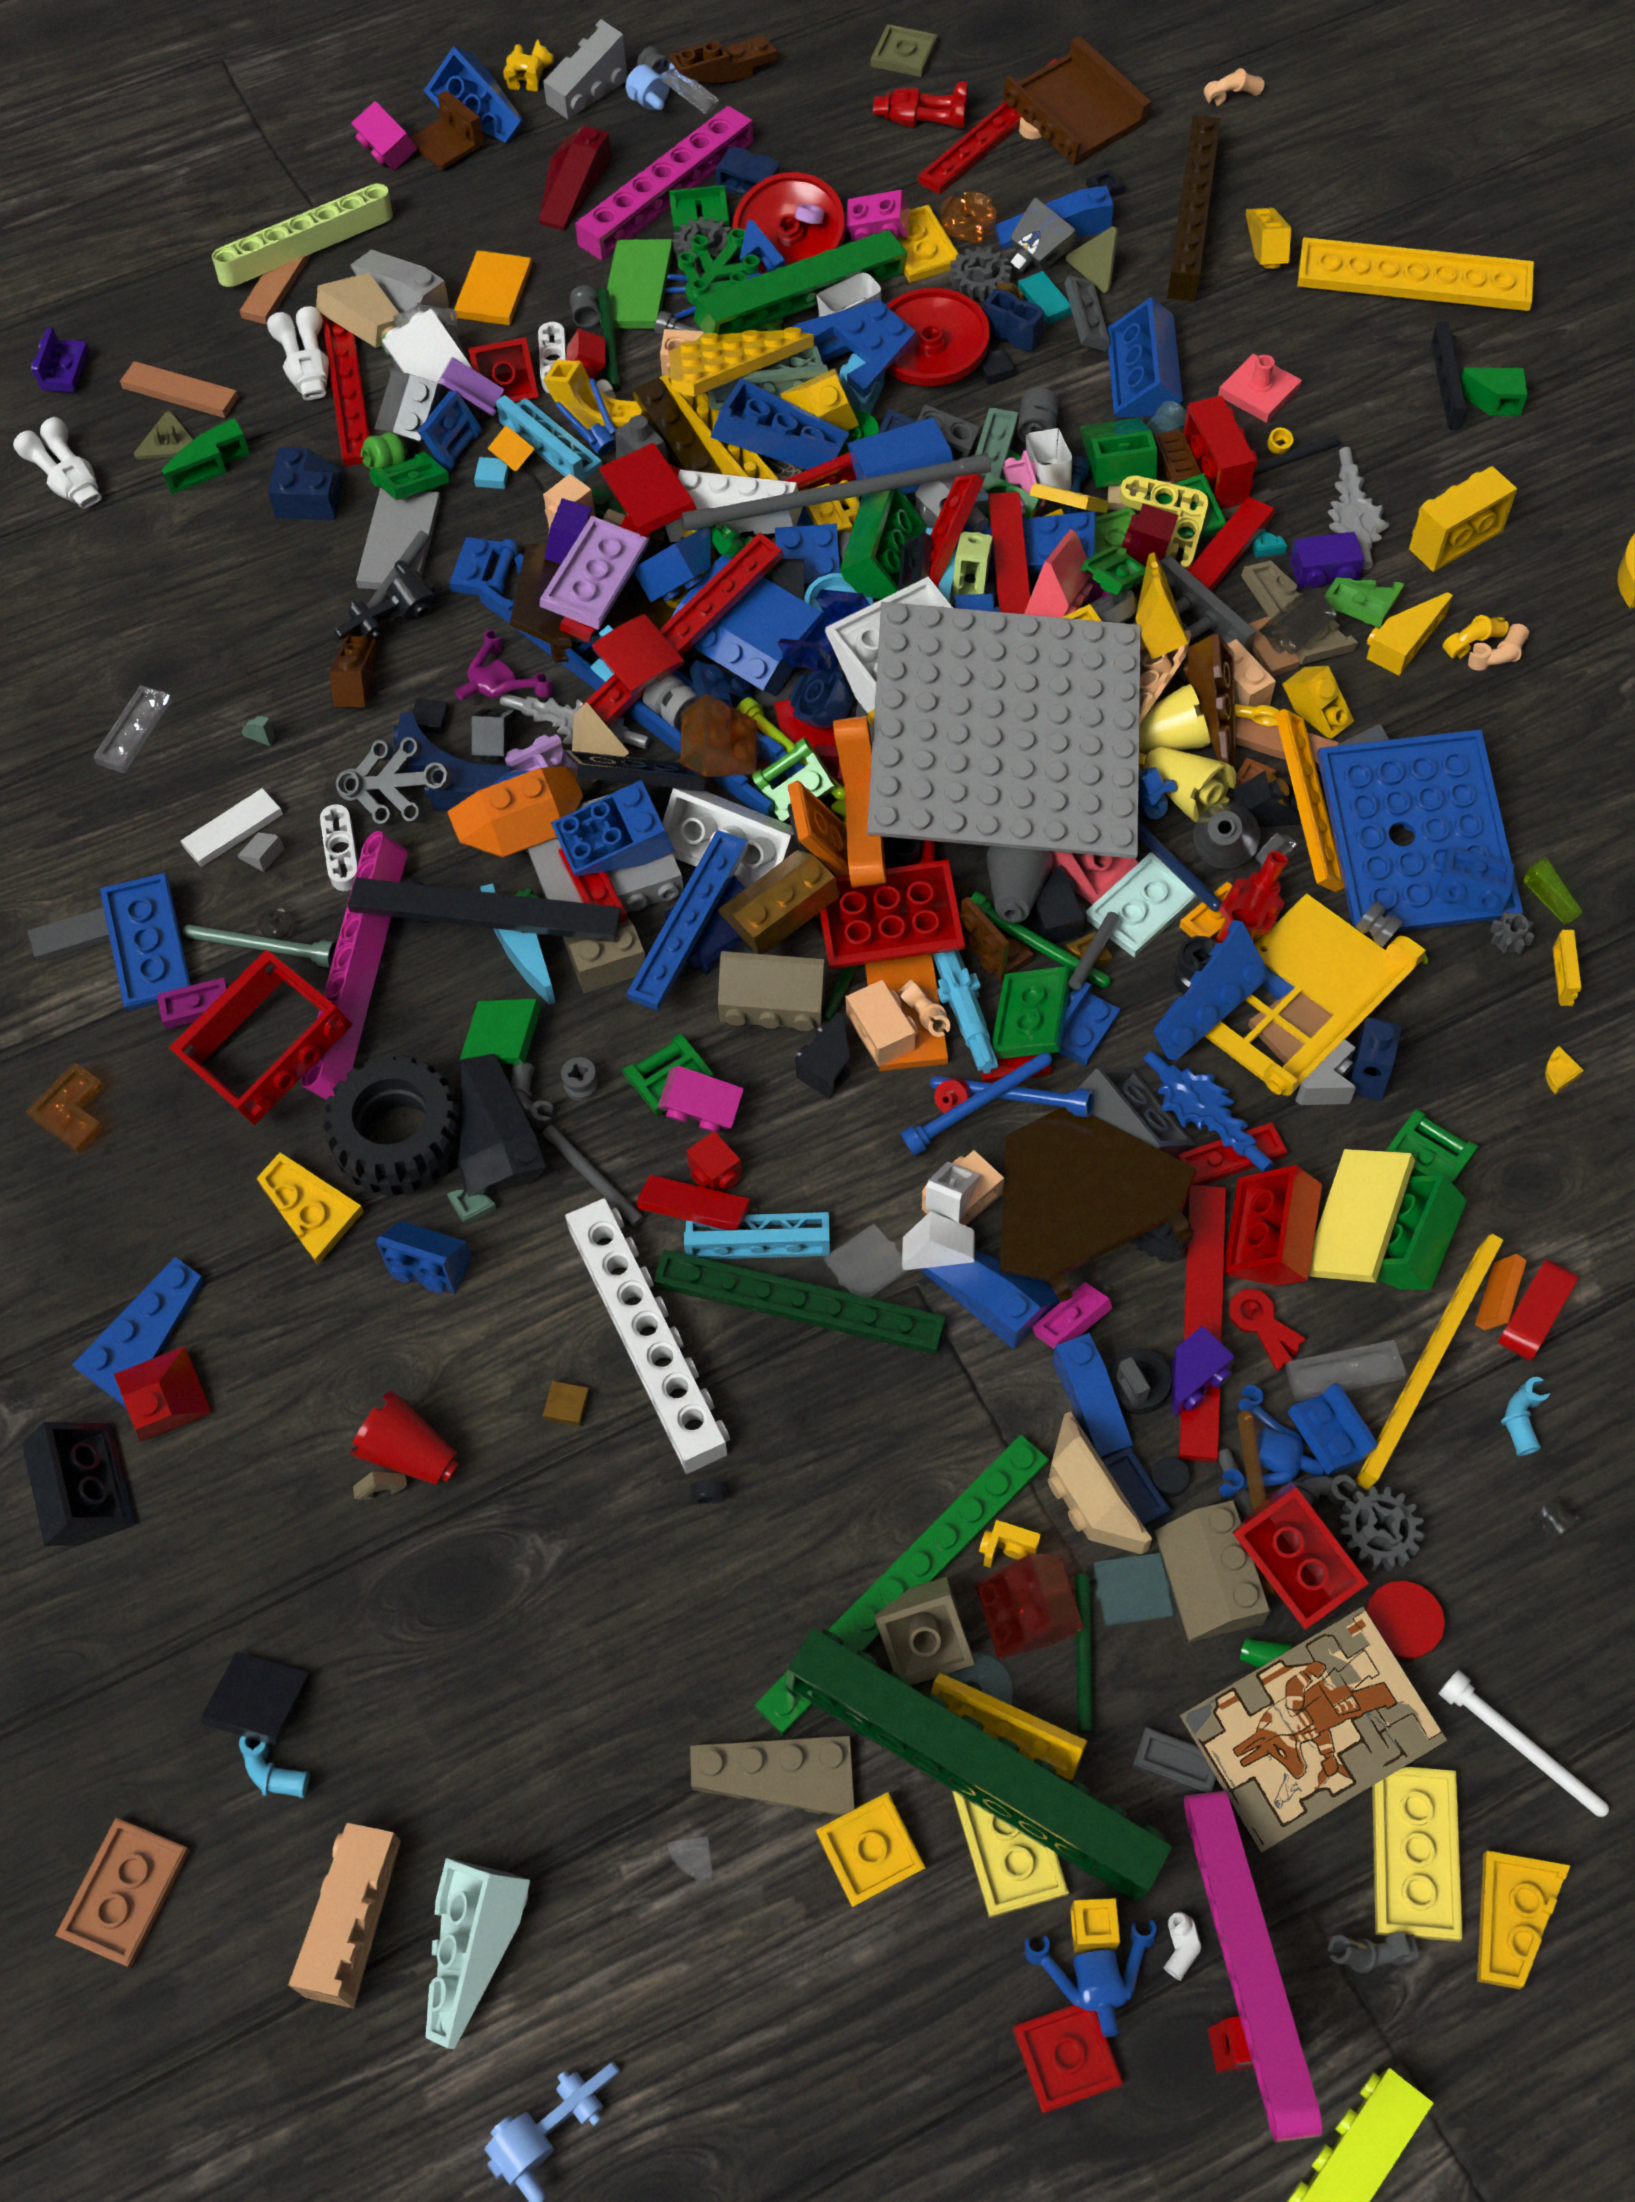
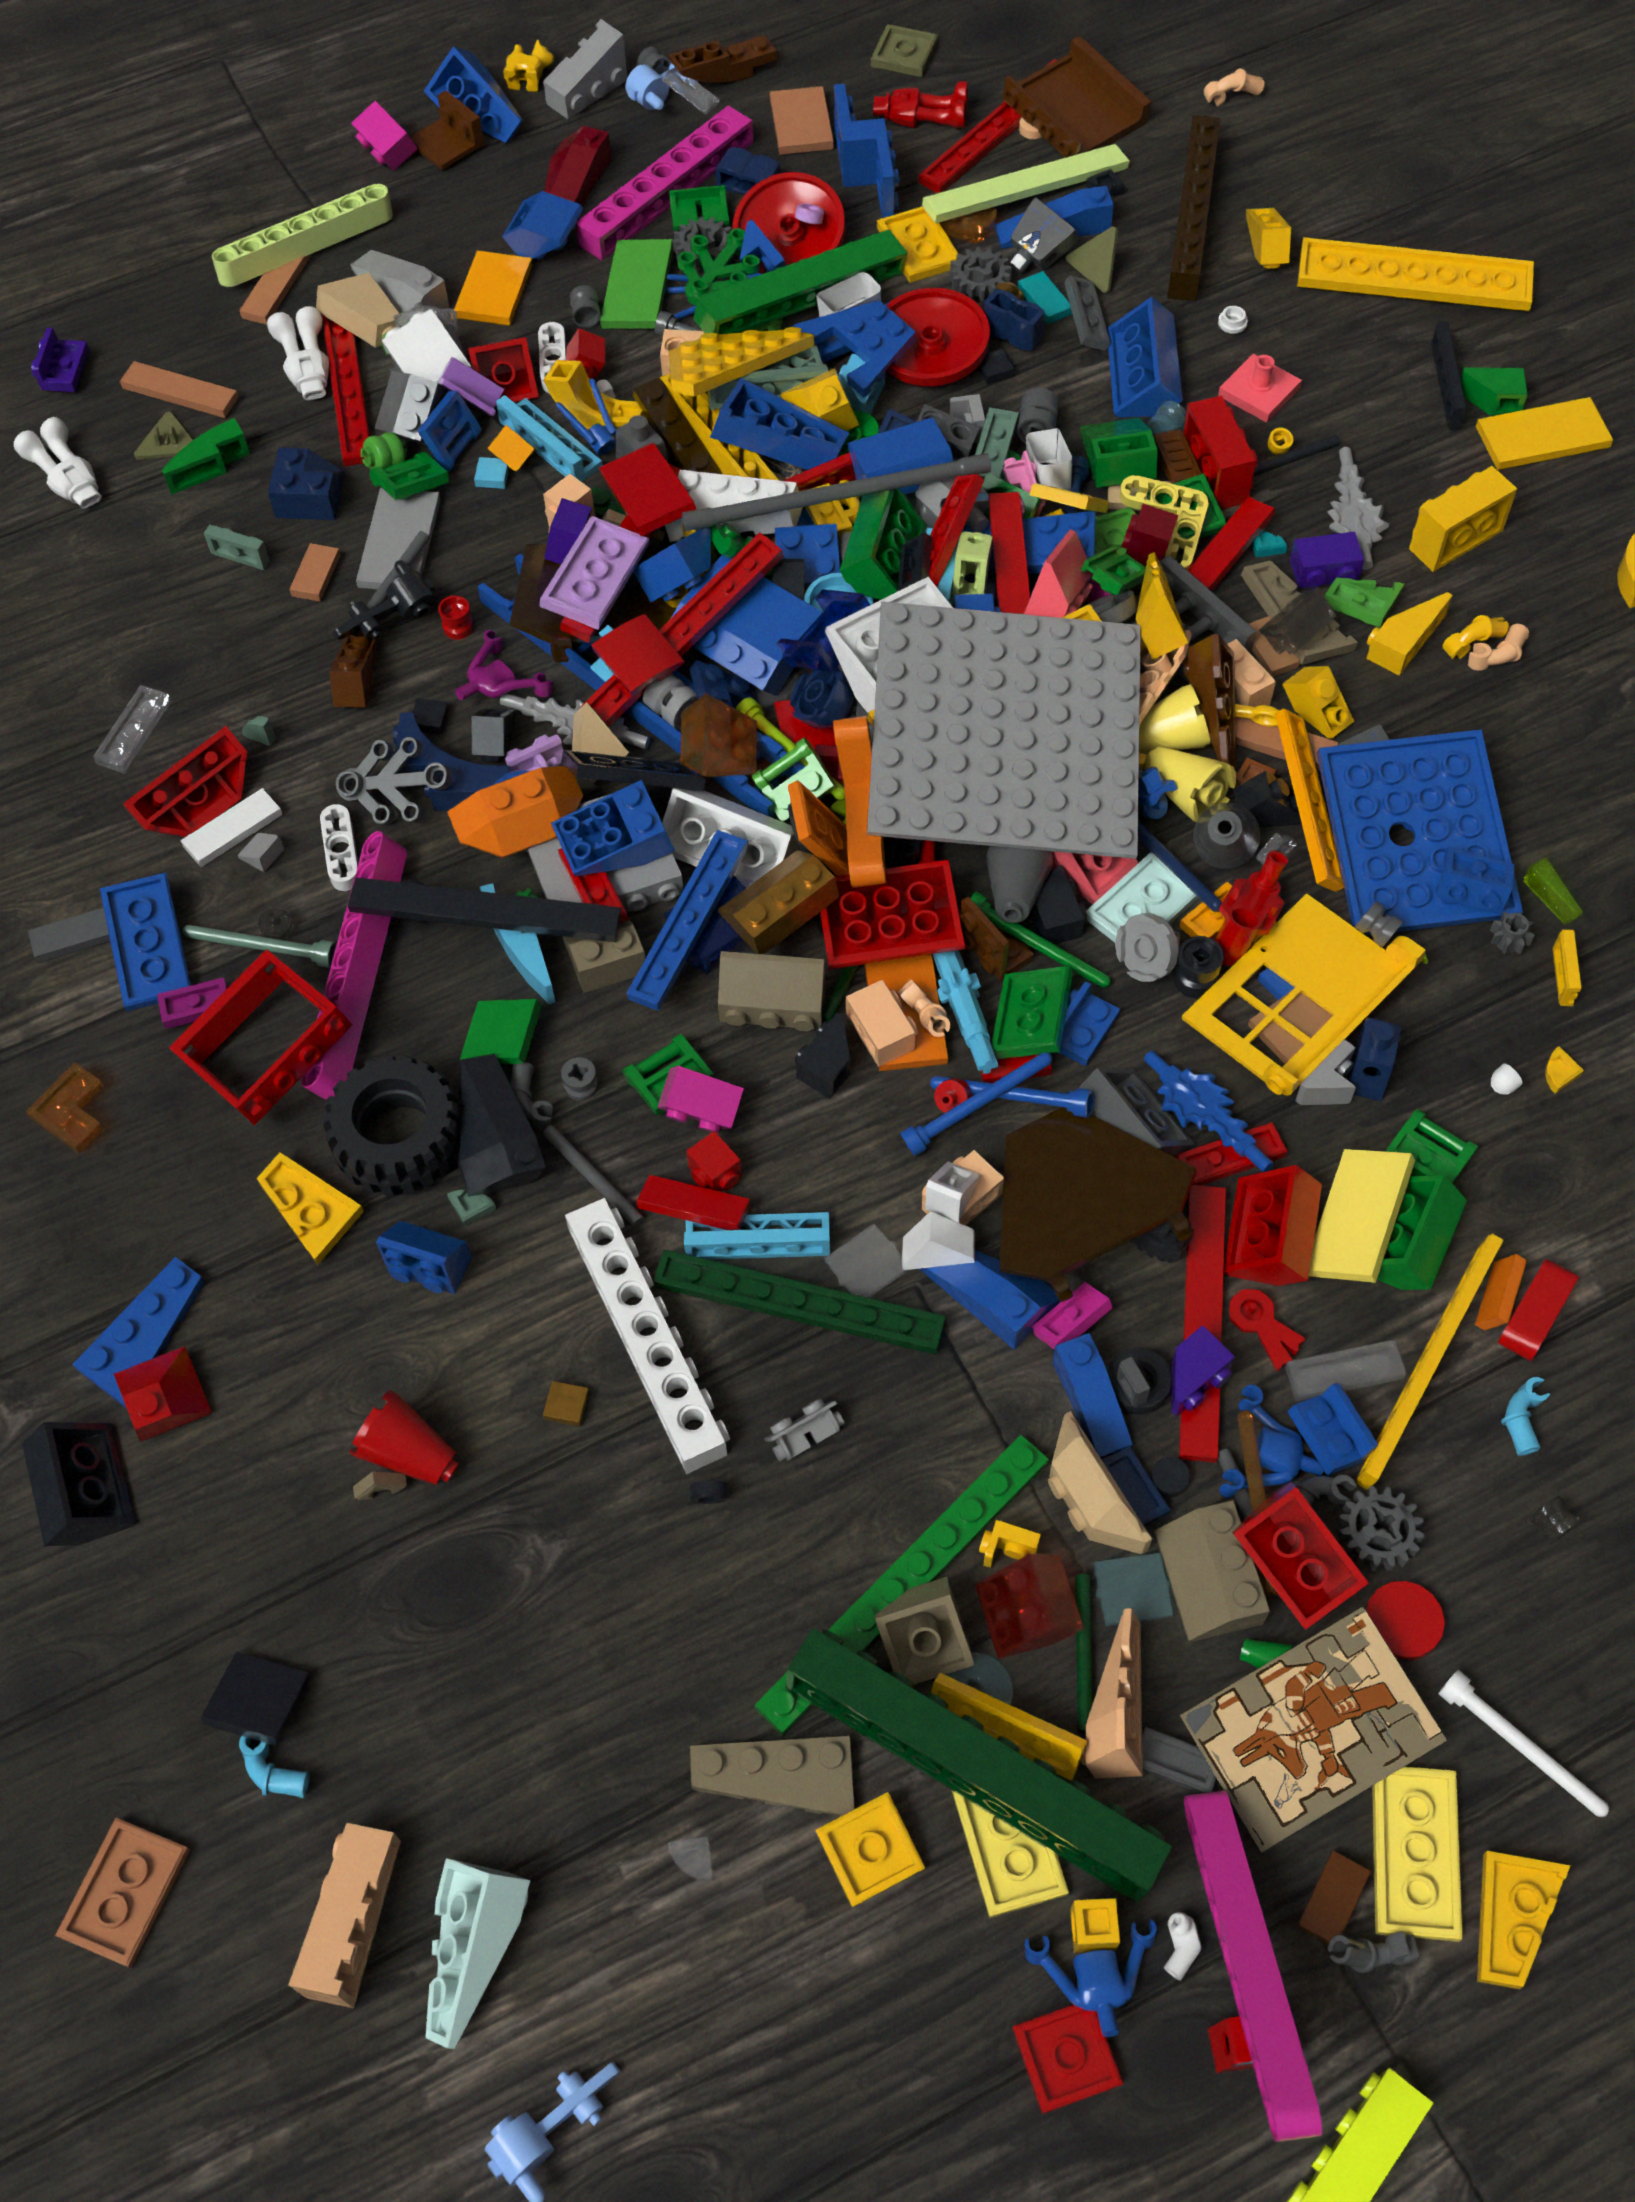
blue plate [449,537,519,596] -> none
dark green bar [598,288,621,391] -> none
dark pink brick [845,190,910,242] -> none
pearl gold tile [1065,932,1112,966] -> none
dark grey bar [1068,912,1119,990] -> none
blue wing [1153,920,1271,1061] -> none
none -> red wedge [123,726,247,838]
none -> sand green plate [204,524,270,570]
none -> nougat tile [289,543,341,602]
none -> red wheel [438,596,474,640]
none -> blue slope [502,191,583,260]
none -> light grey hinge [764,1398,844,1461]
none -> nougat tile [769,86,833,155]
none -> blue bracket [834,84,899,218]
none -> yellowish green tile [922,144,1129,223]
none -> light grey bracket [950,394,985,443]
none -> light nougat wedge [1081,1608,1143,1779]
none -> light grey tile [1115,913,1180,982]
none -> white plate [1218,306,1248,334]
none -> reddish brown tile [1296,1850,1371,1945]
none -> yellow tile [1476,397,1613,470]
none -> white hinge [1491,1064,1523,1095]

